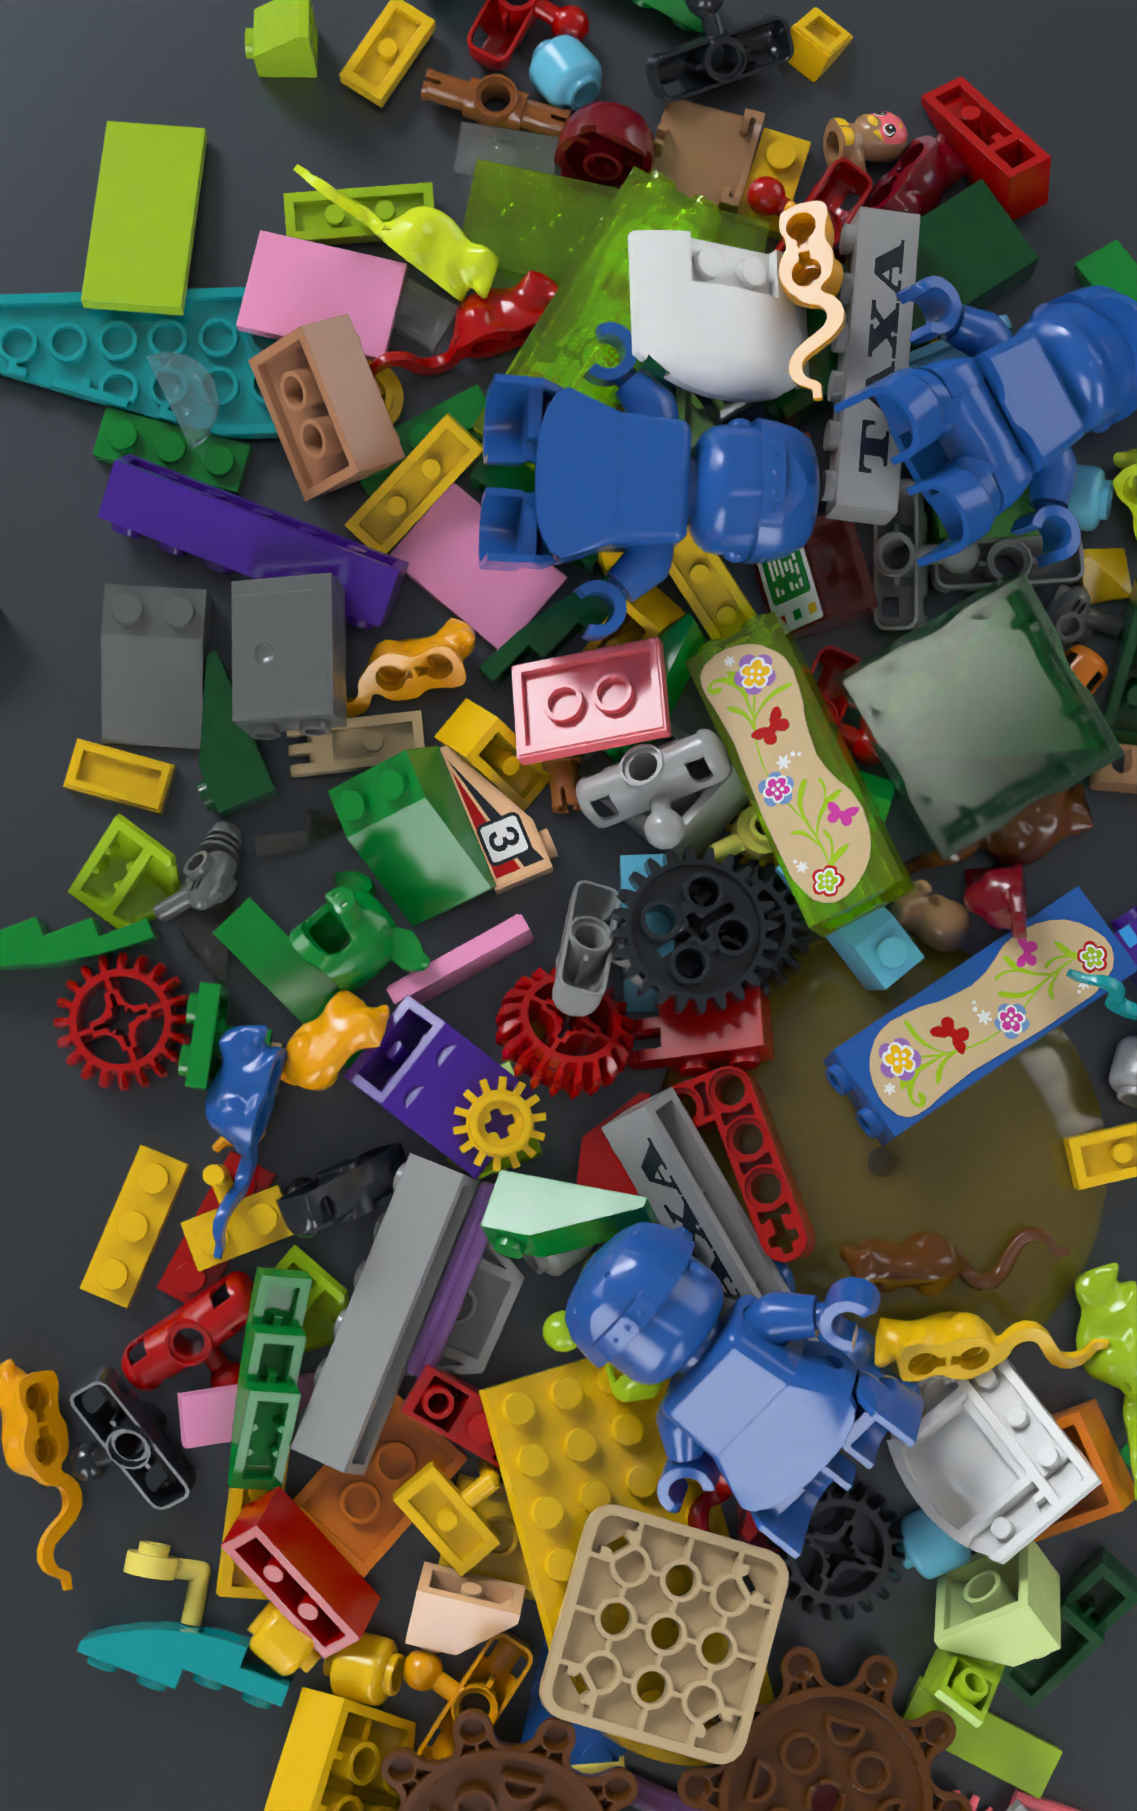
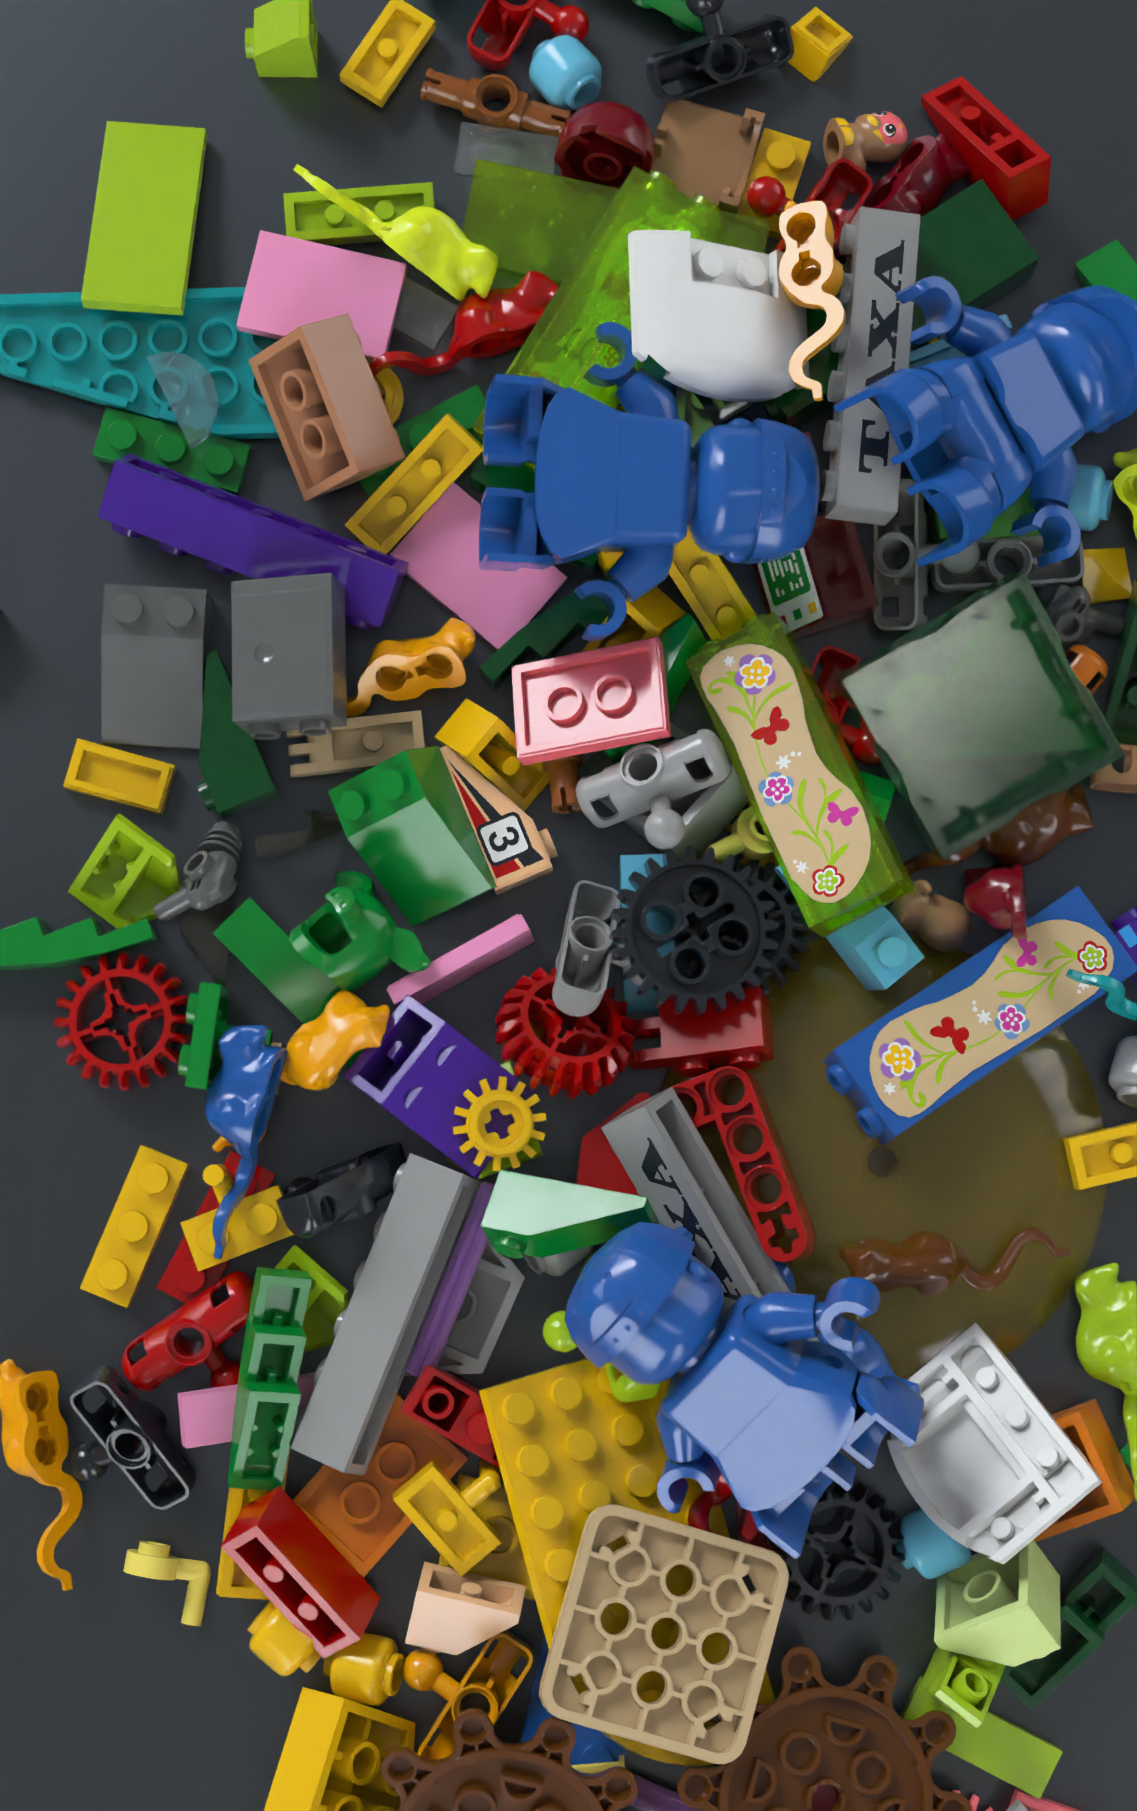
teal slope [77,1621,294,1709] -> none
yellow animal [874,1311,1110,1381] -> none

